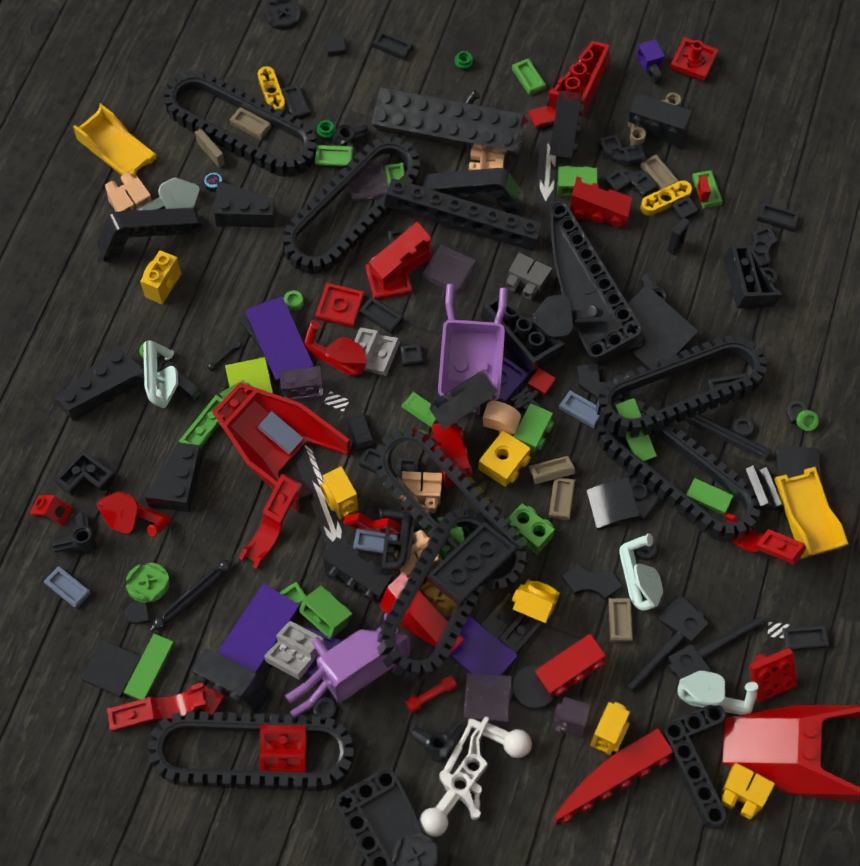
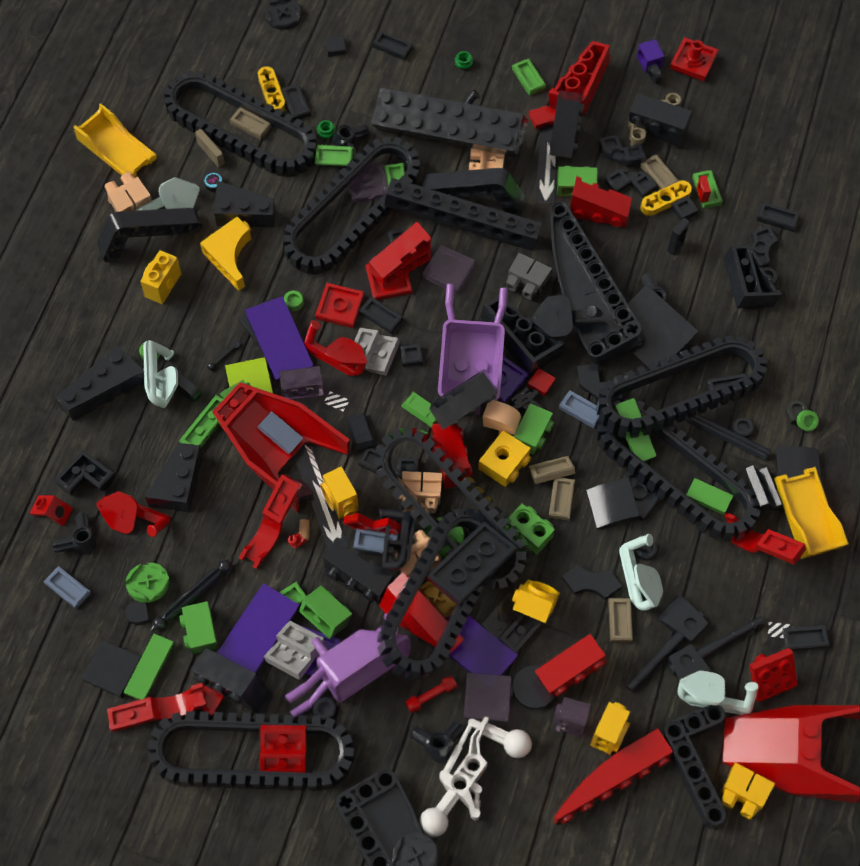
none -> bright green brick [179,601,218,655]
none -> yellow arch [200,217,251,291]
none -> arm [288,519,310,548]

